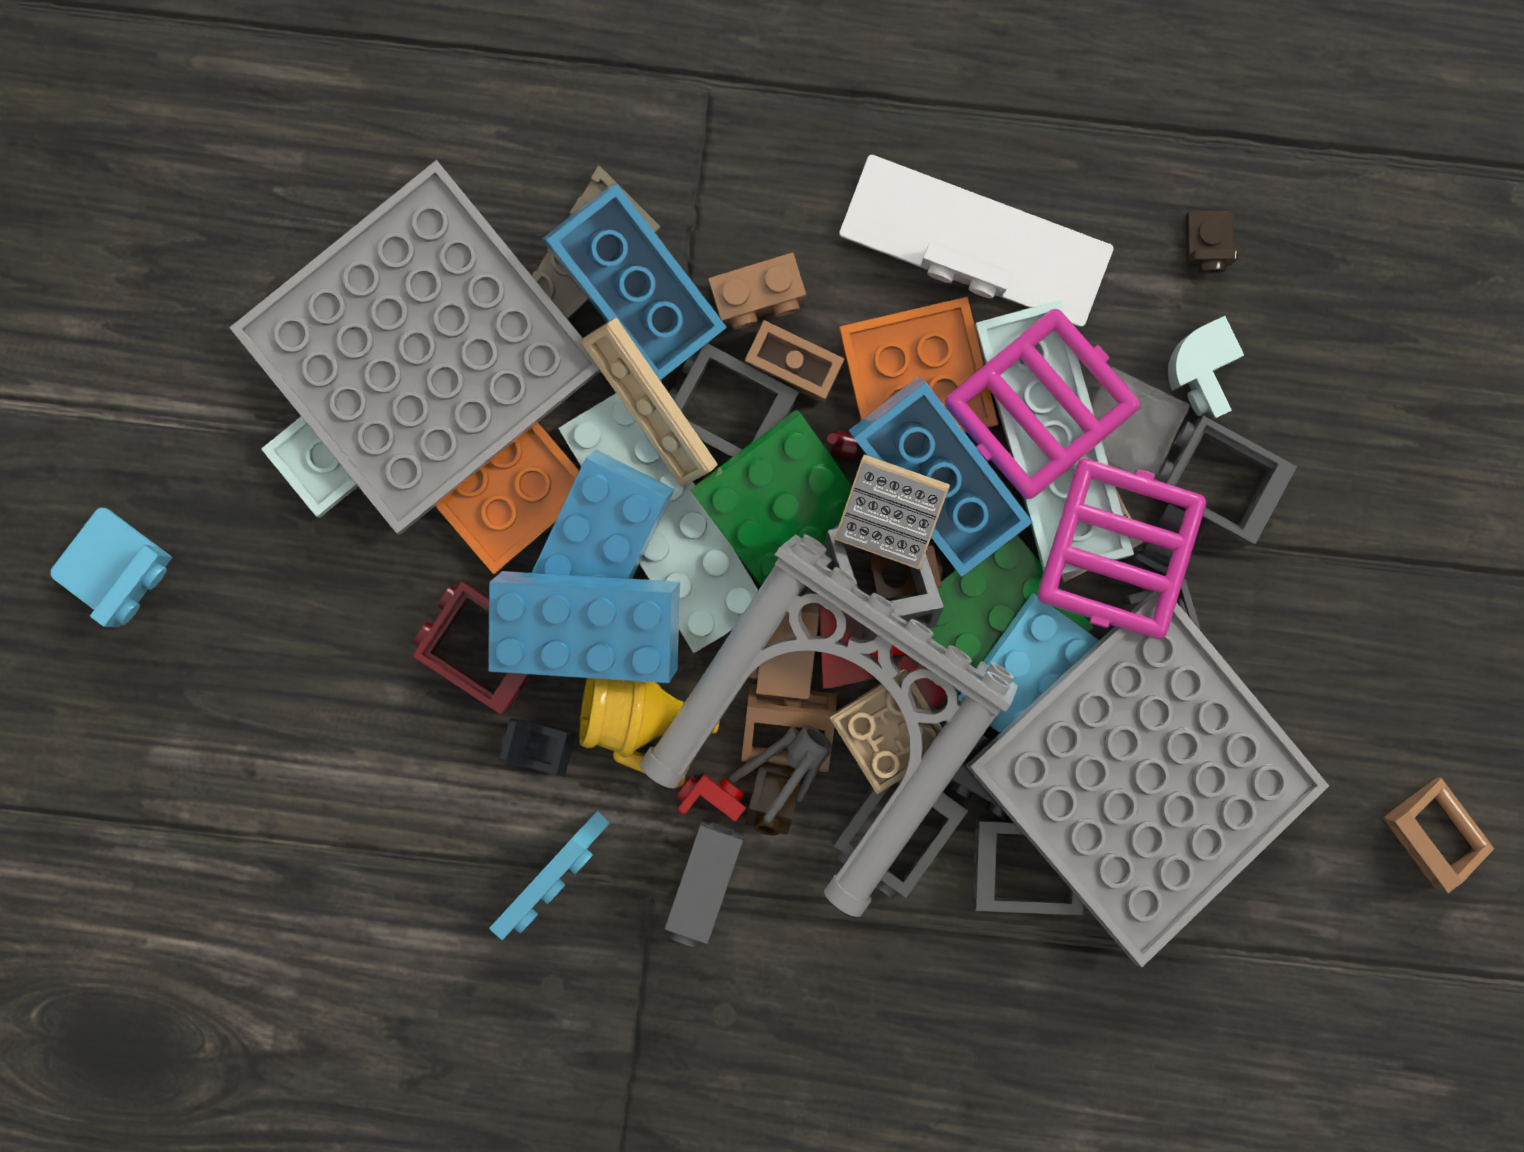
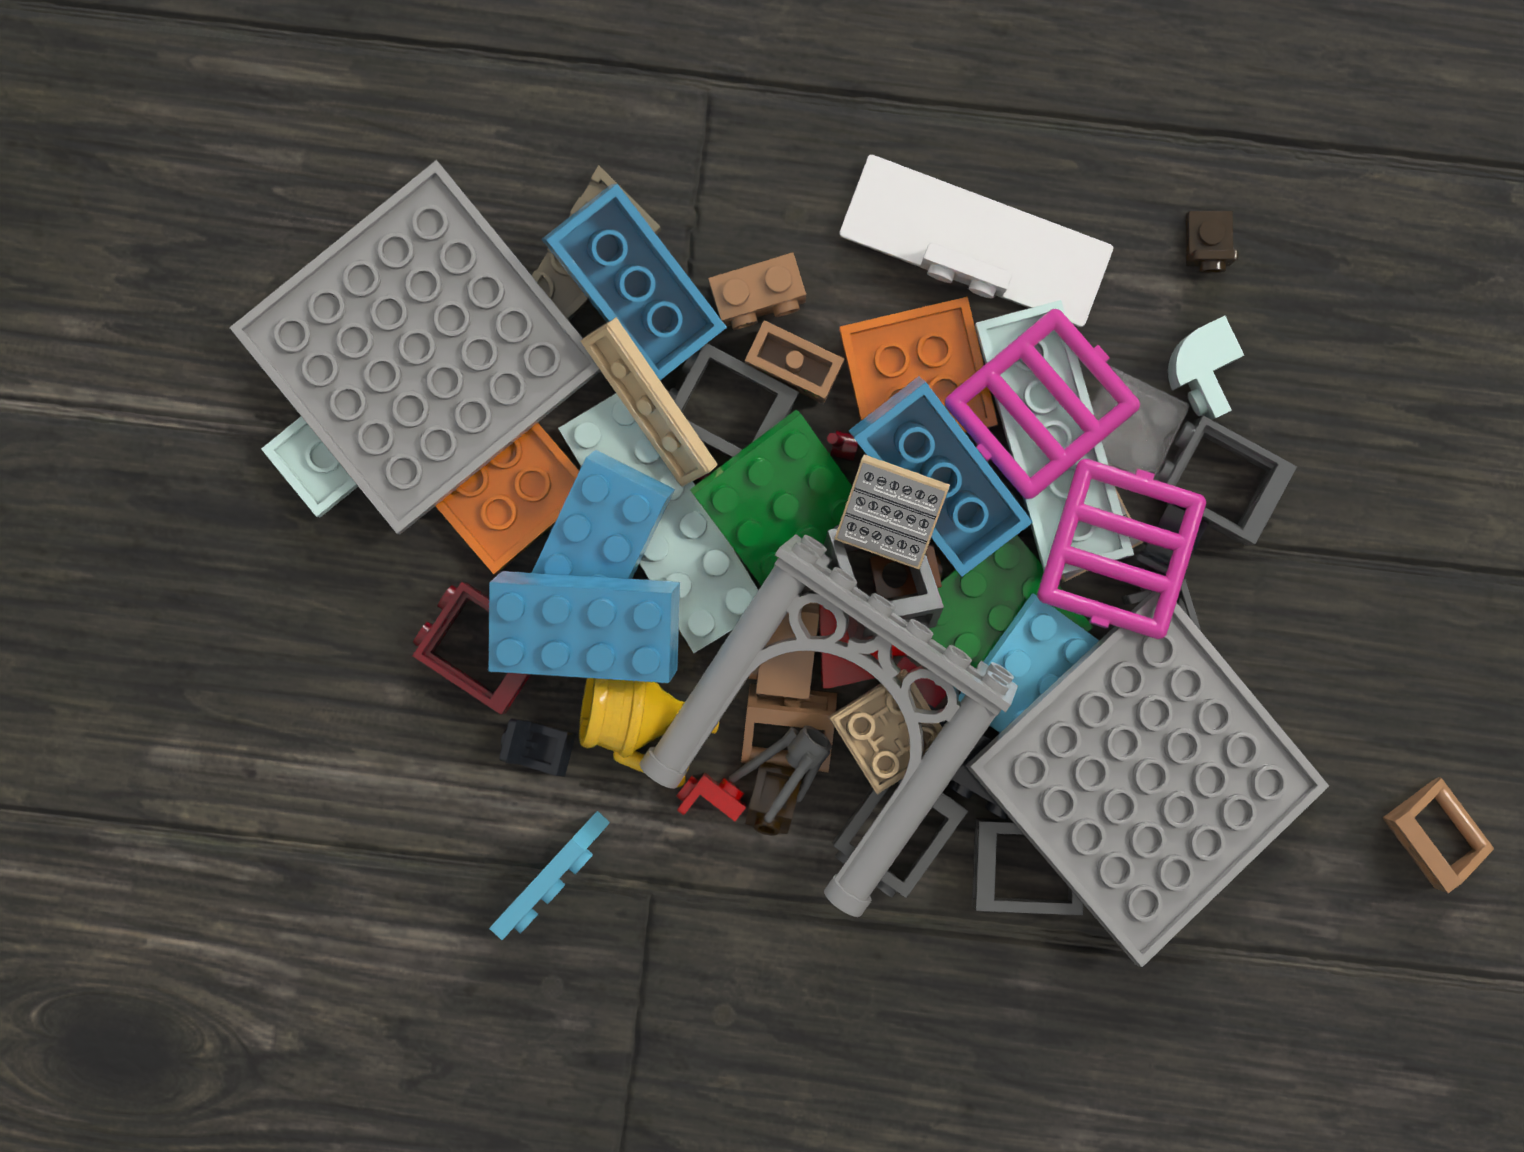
medium azure bracket [51,508,173,627] -> none
dark grey window [665,818,744,947] -> none

